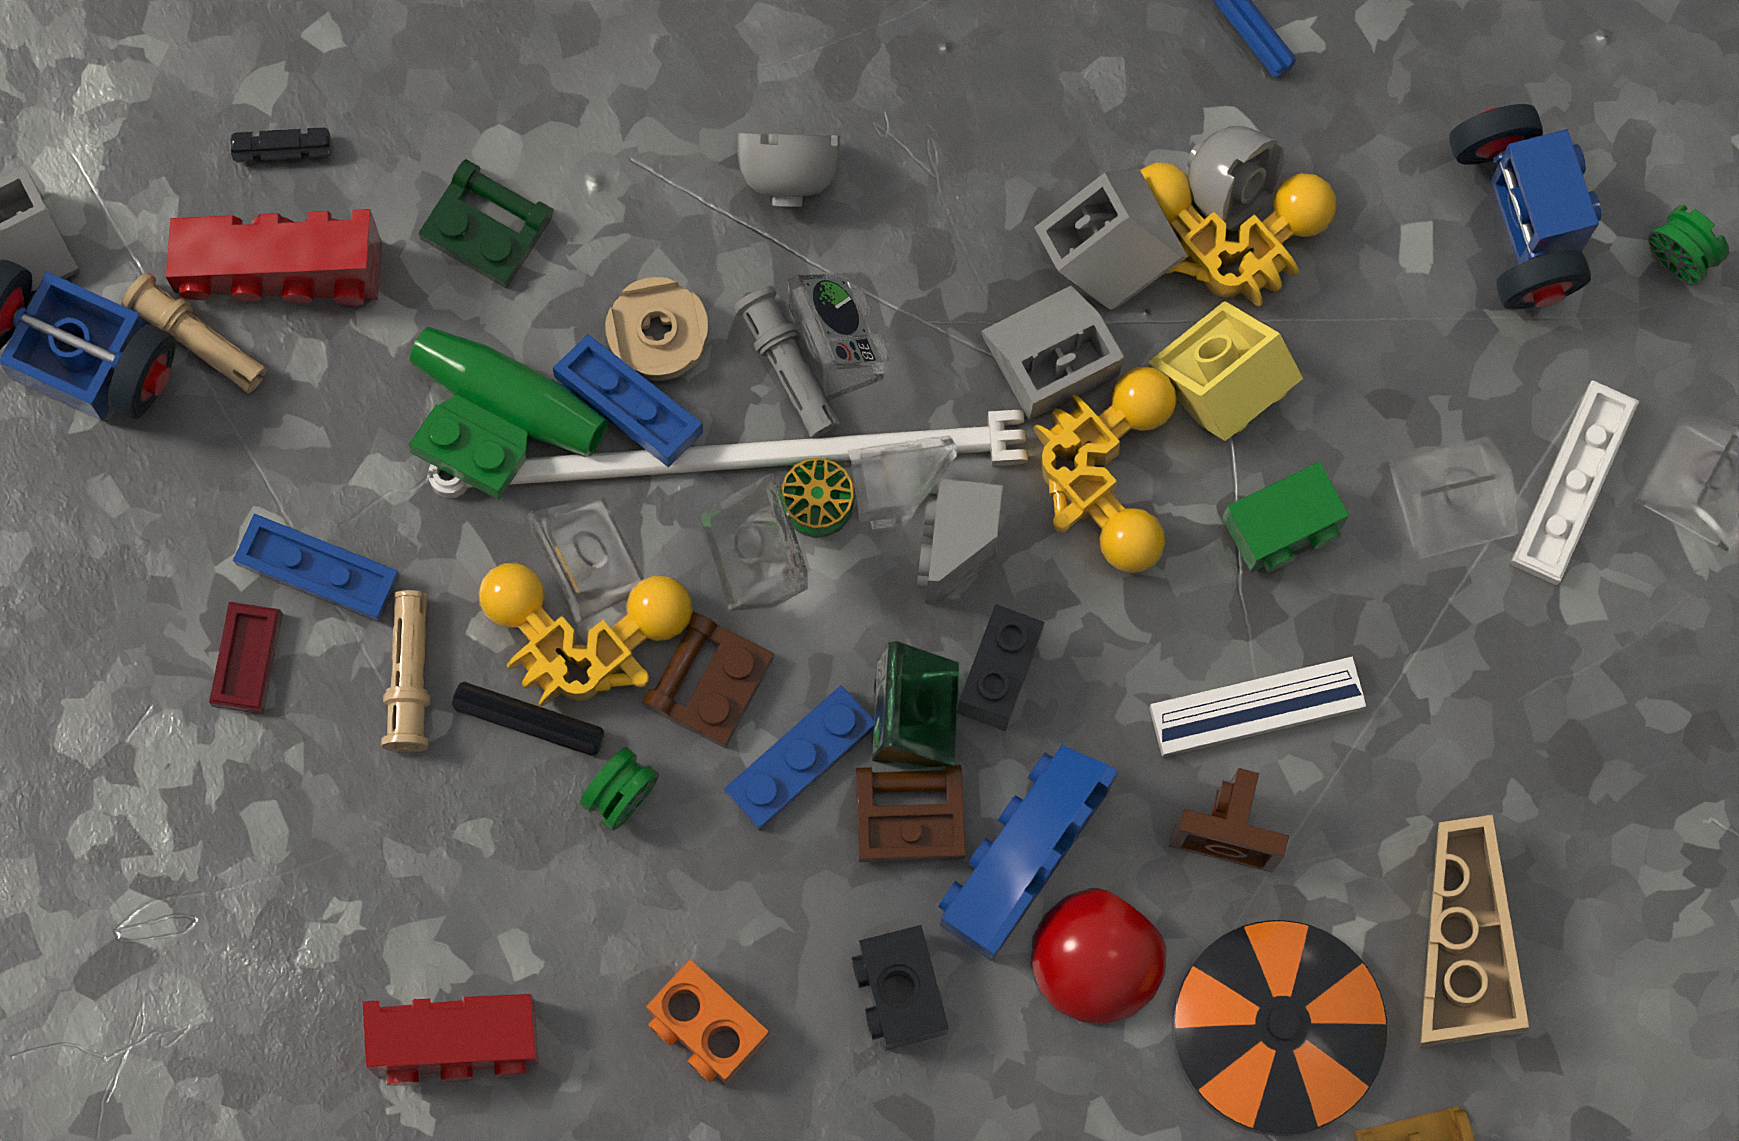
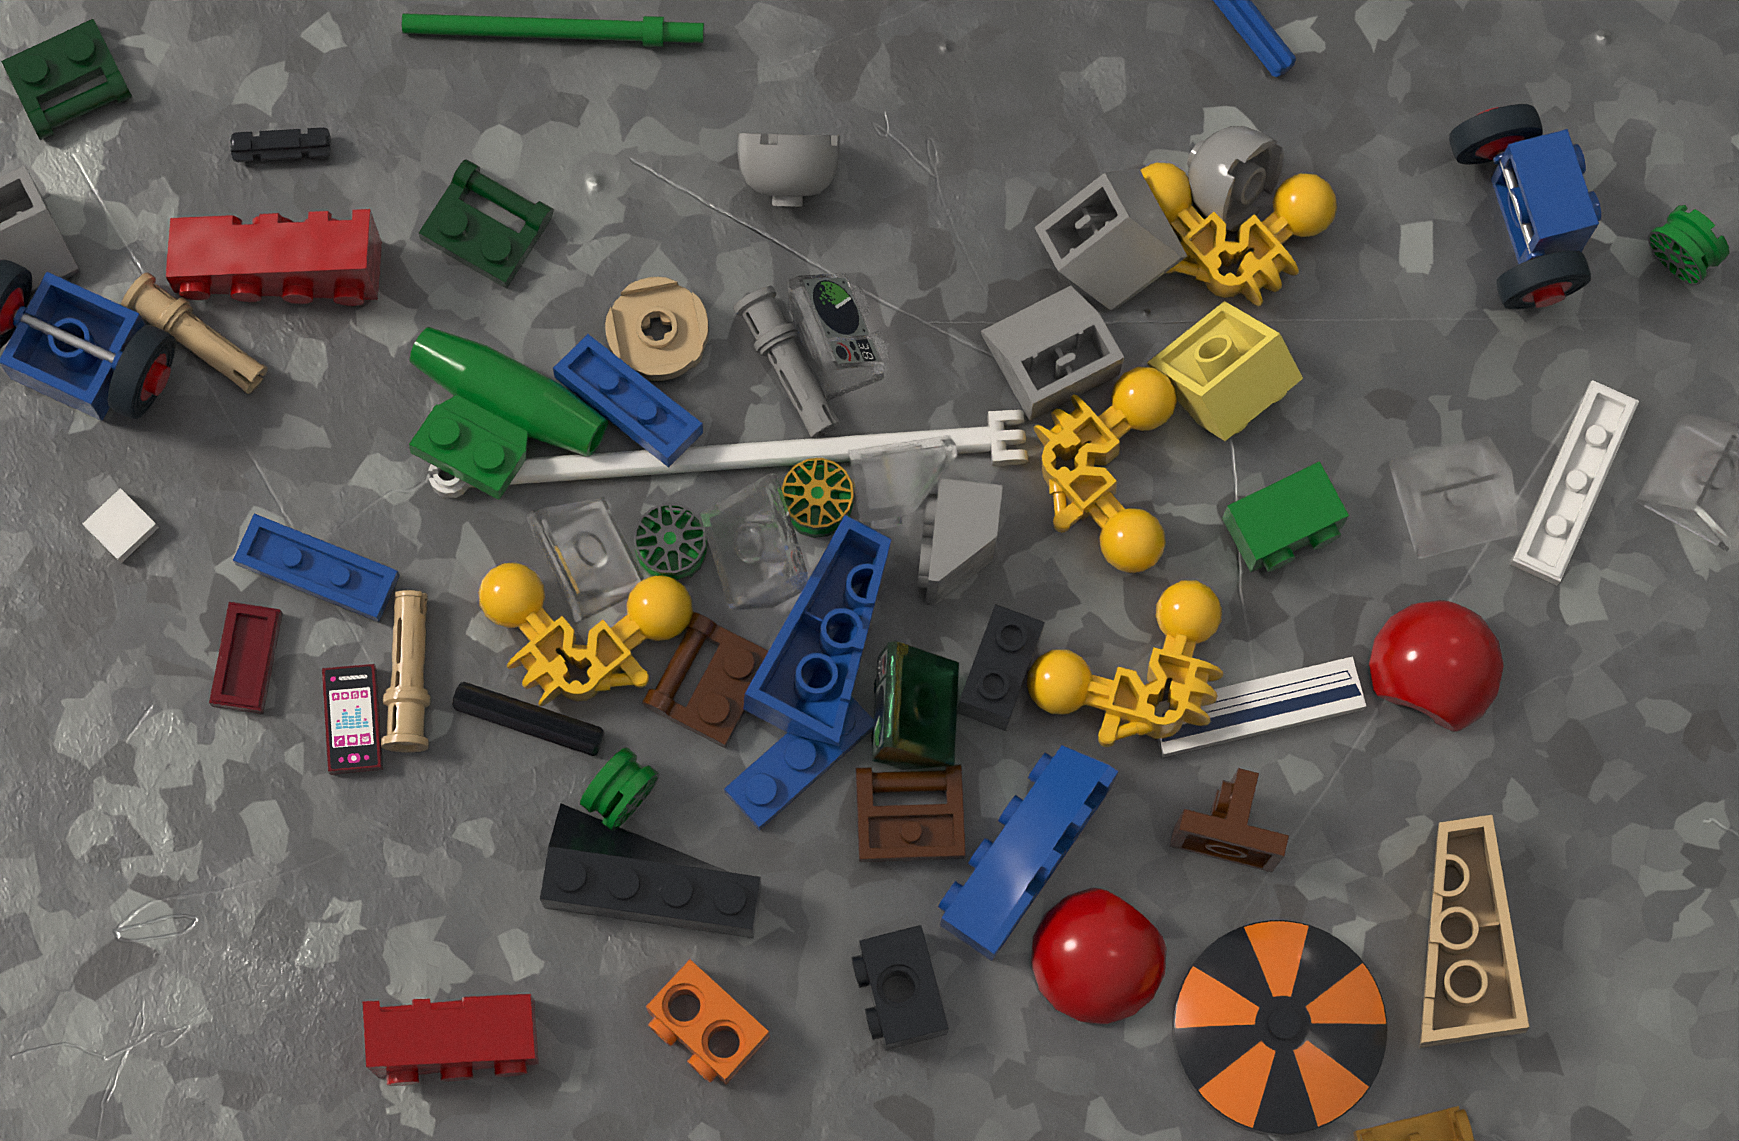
none -> dark green plate [1,19,133,141]
none -> white tile [82,488,159,563]
none -> tile [322,664,383,775]
none -> green bar [402,13,704,47]
none -> black wedge [540,803,761,938]
none -> wheel [634,503,707,581]
none -> blue wedge [743,515,891,746]
none -> yellow piece [1027,580,1224,747]
none -> red cylinder [1369,600,1504,732]

